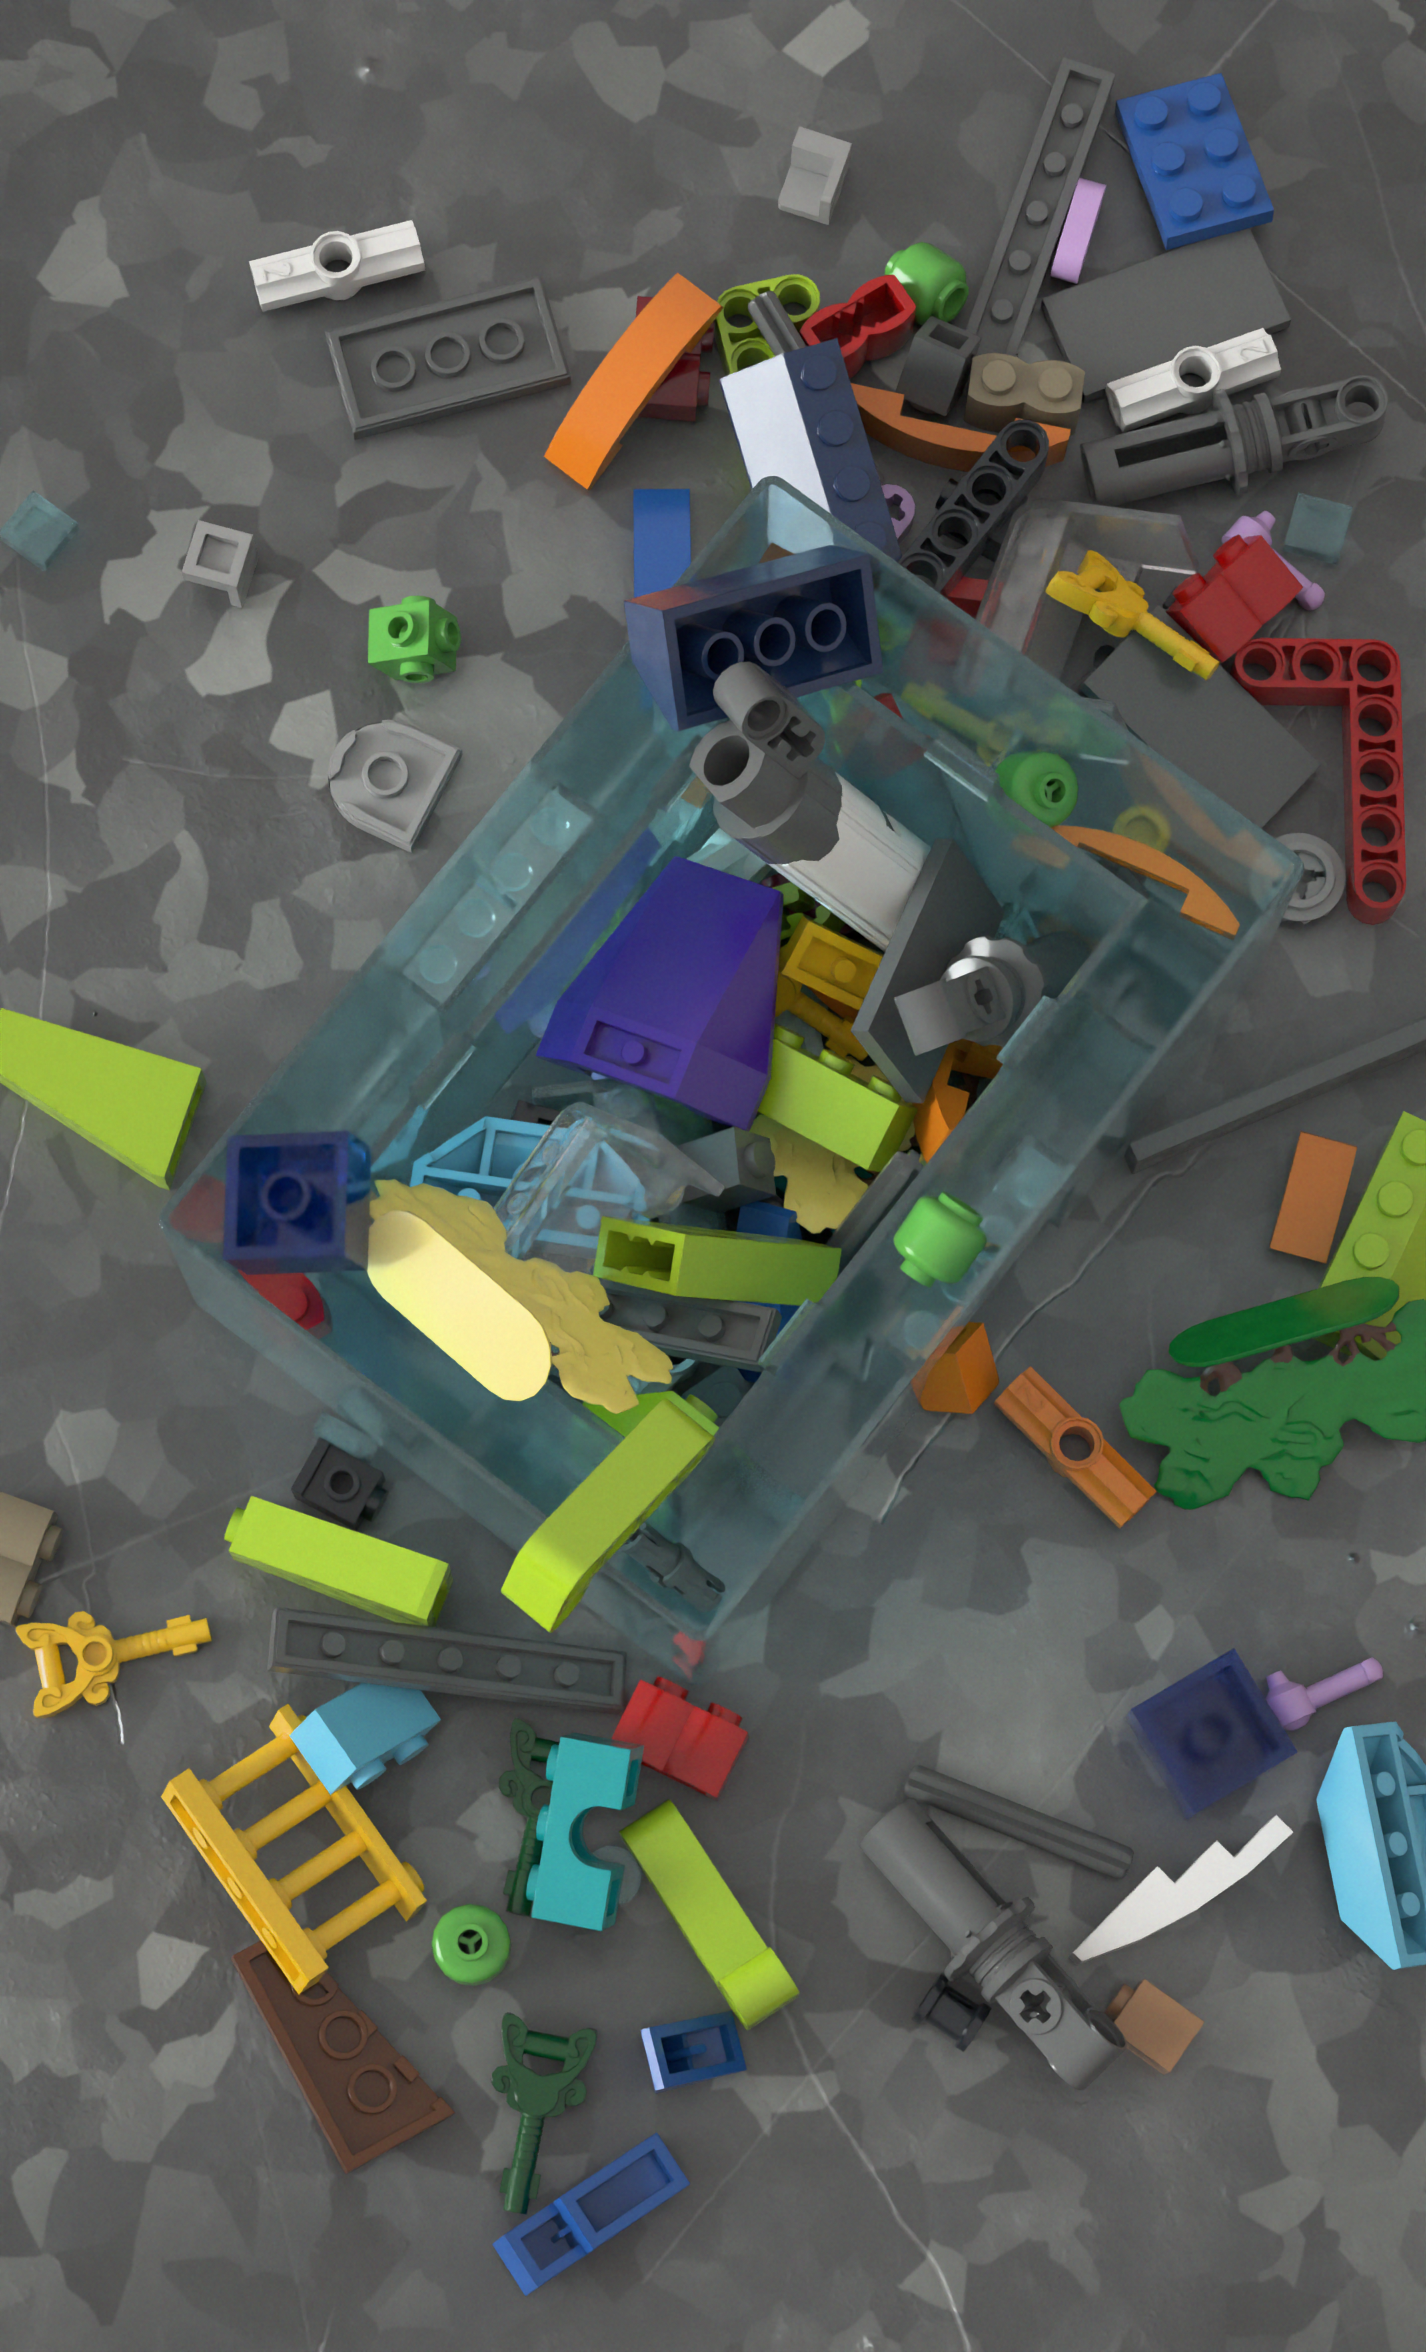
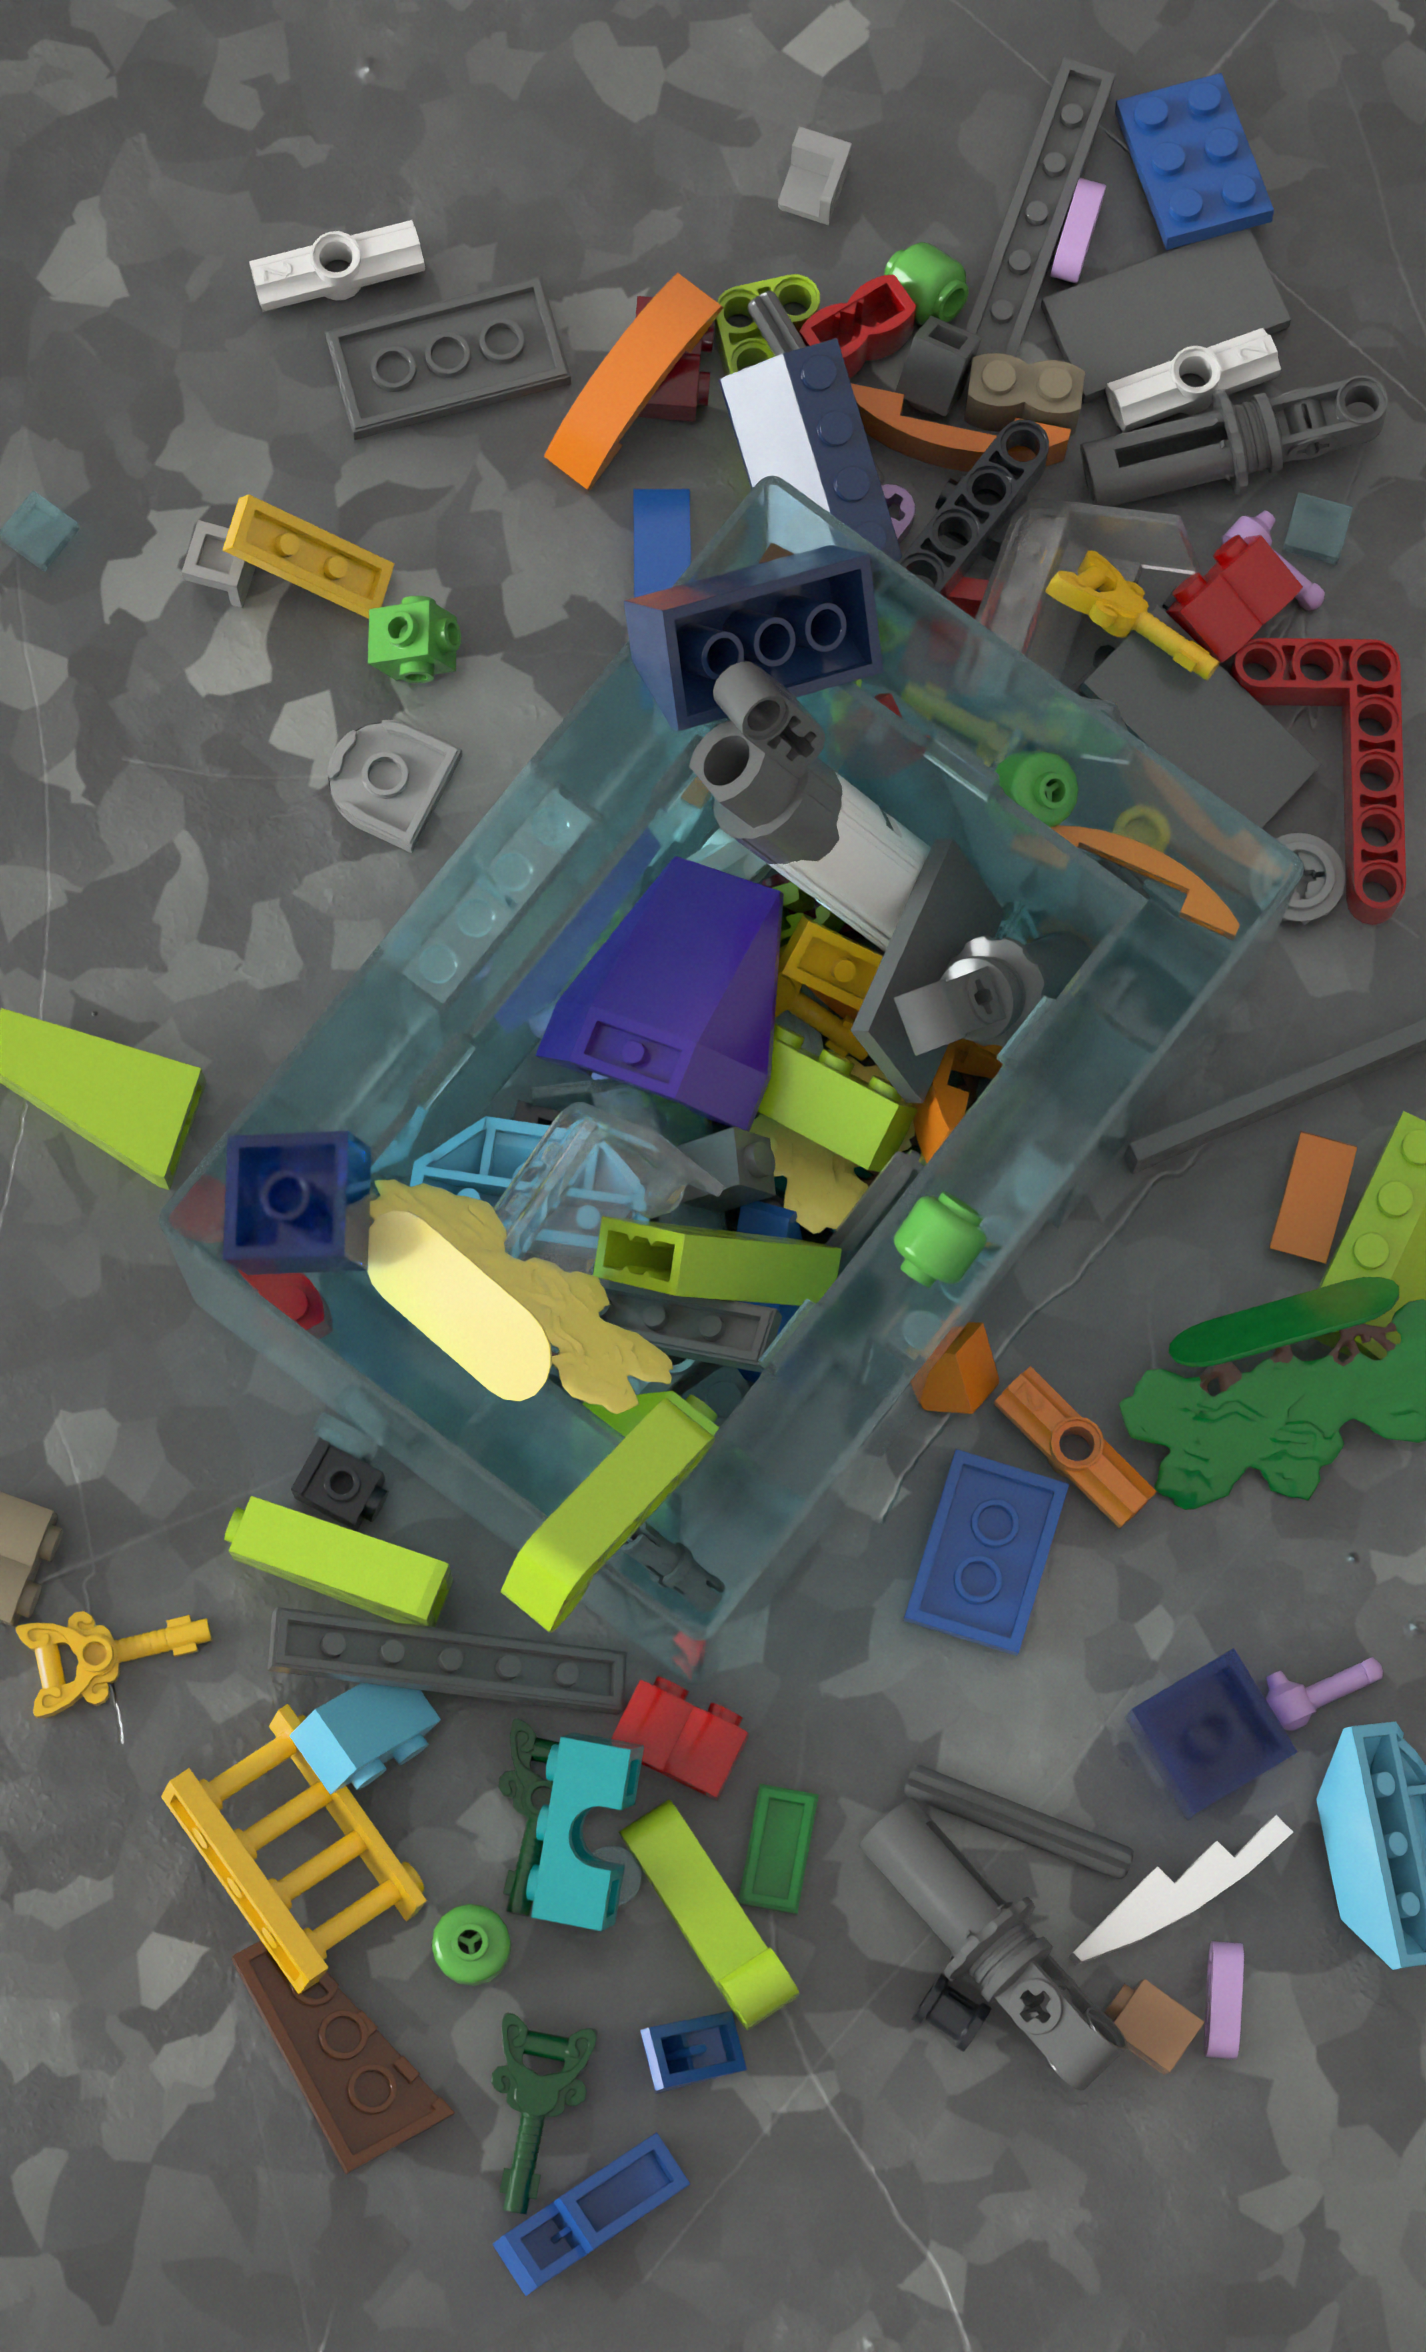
none -> yellow plate [222,494,395,619]
none -> green tile [738,1784,819,1915]
none -> blue plate [903,1449,1069,1656]
none -> lavender beam [1204,1941,1244,2059]

